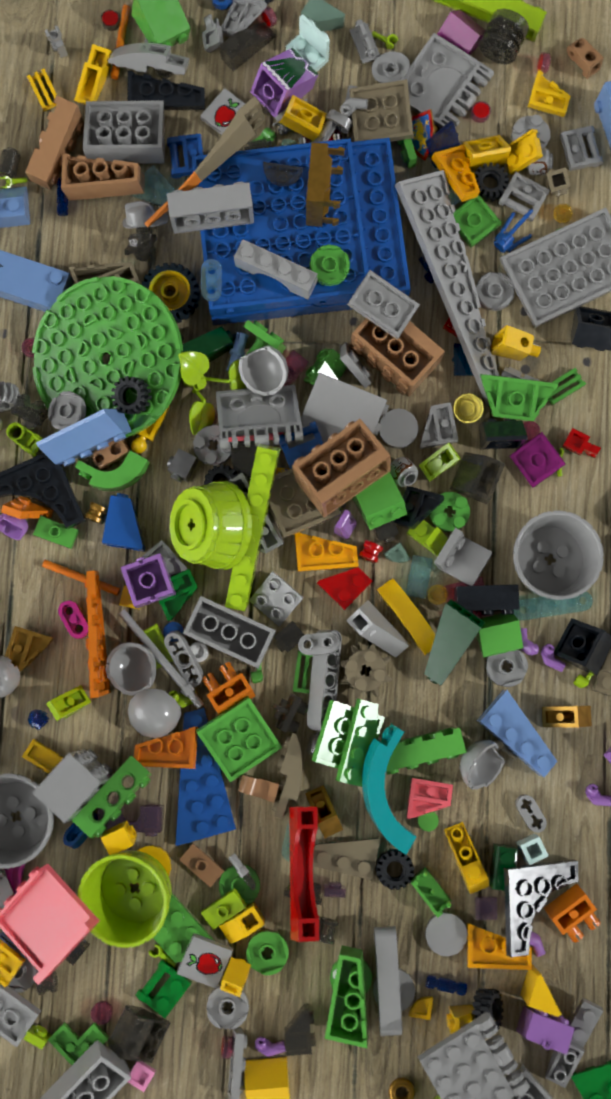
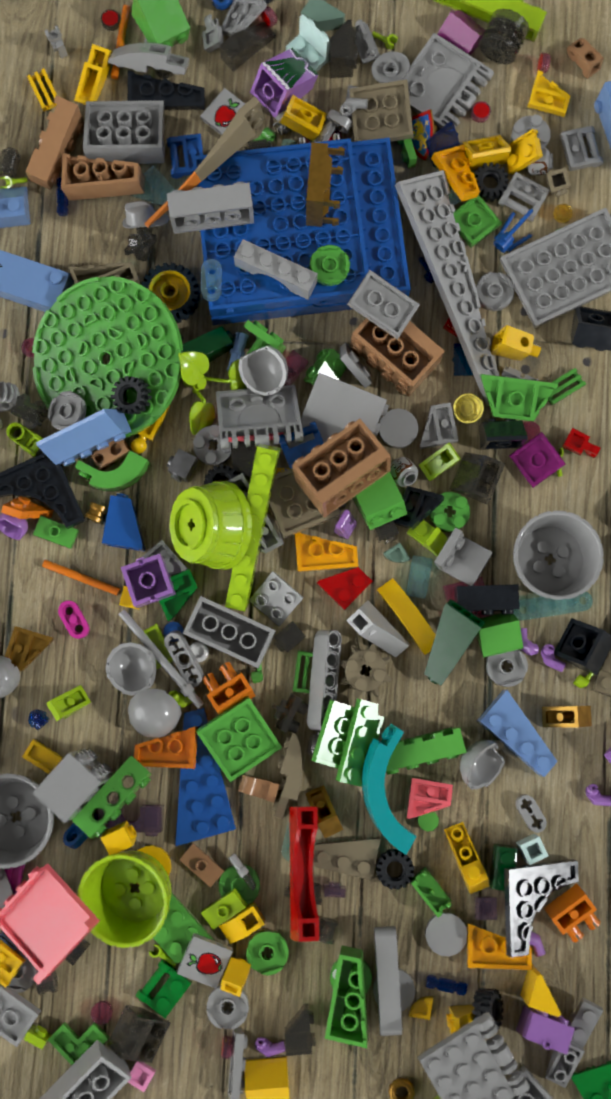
orange wing [84,570,111,698] -> none
clear smoke plate [263,162,303,187] -> none
light grey plate [298,632,340,656] -> none
red wheel [359,540,383,563] -> none
clear yellow plate [427,585,448,605] -> none
none -> clear smoke slope [329,19,358,78]

